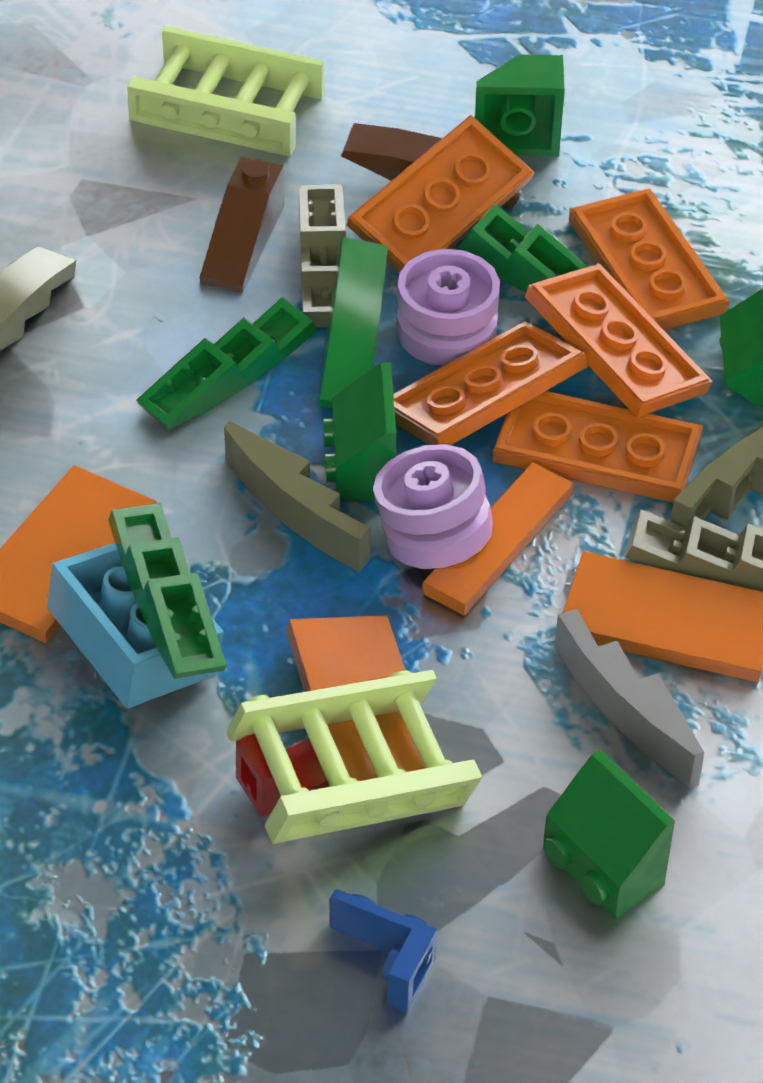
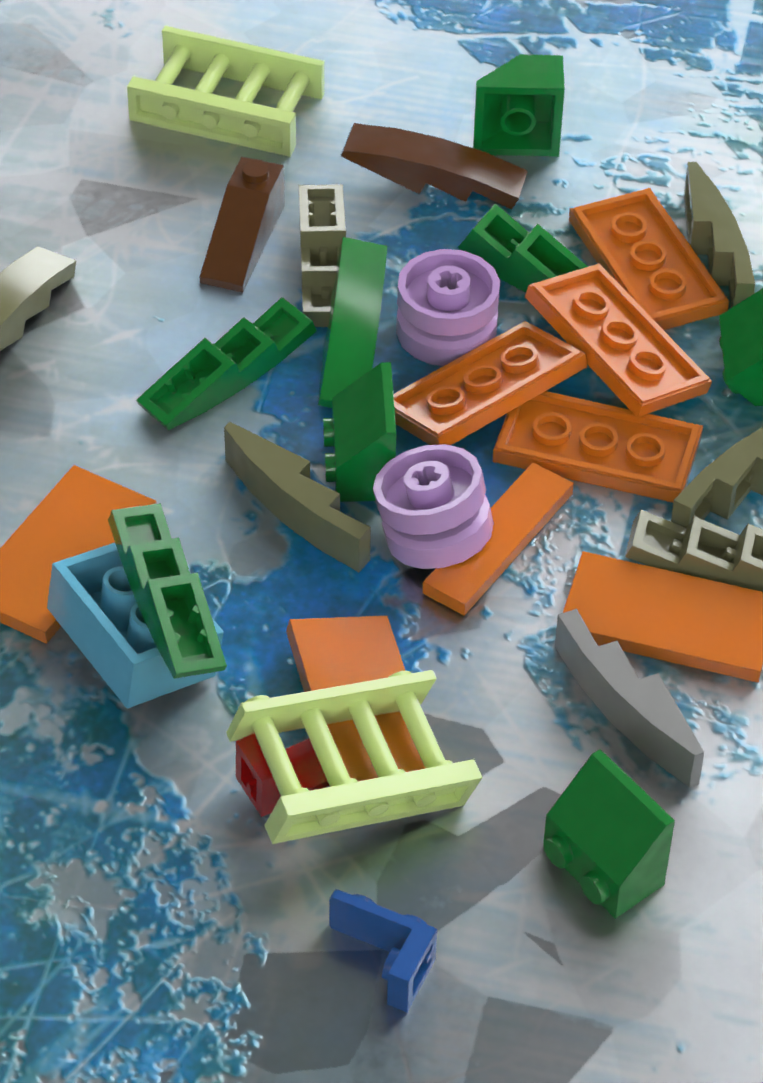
orange tile [346,114,534,273] -> none
none -> olive slope [683,162,755,308]

